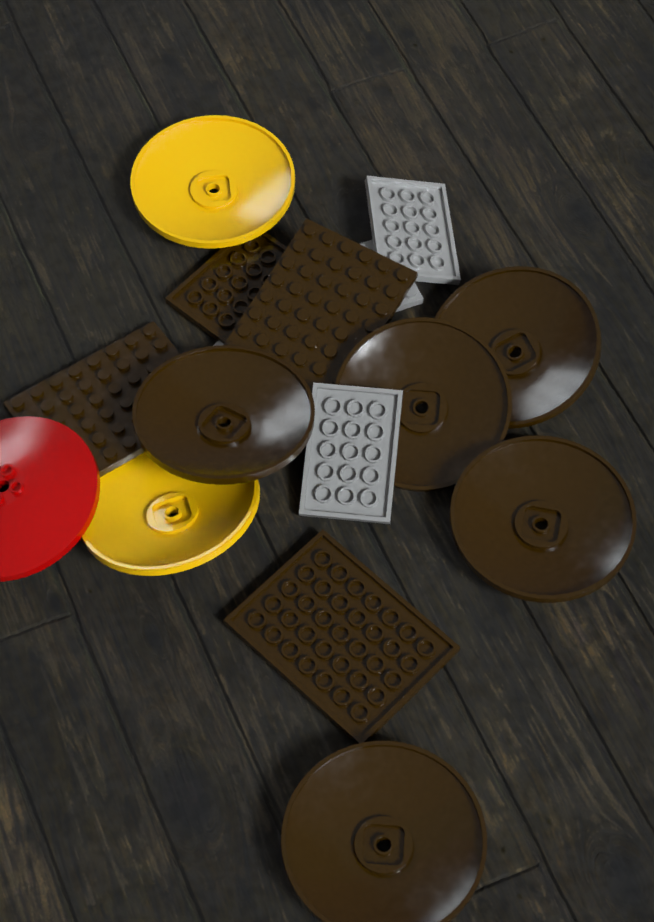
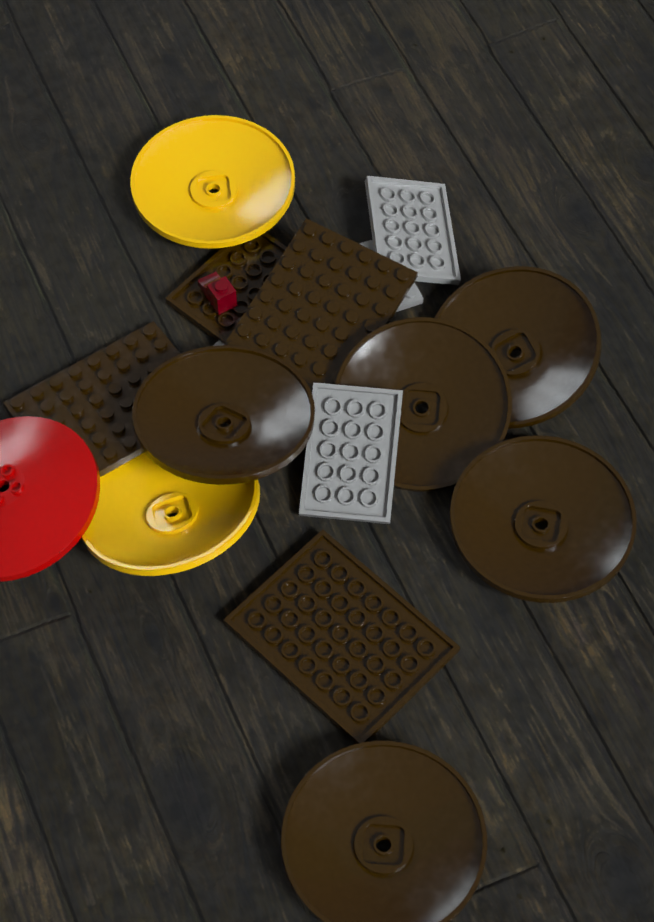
none -> dark red arch [198,272,237,315]

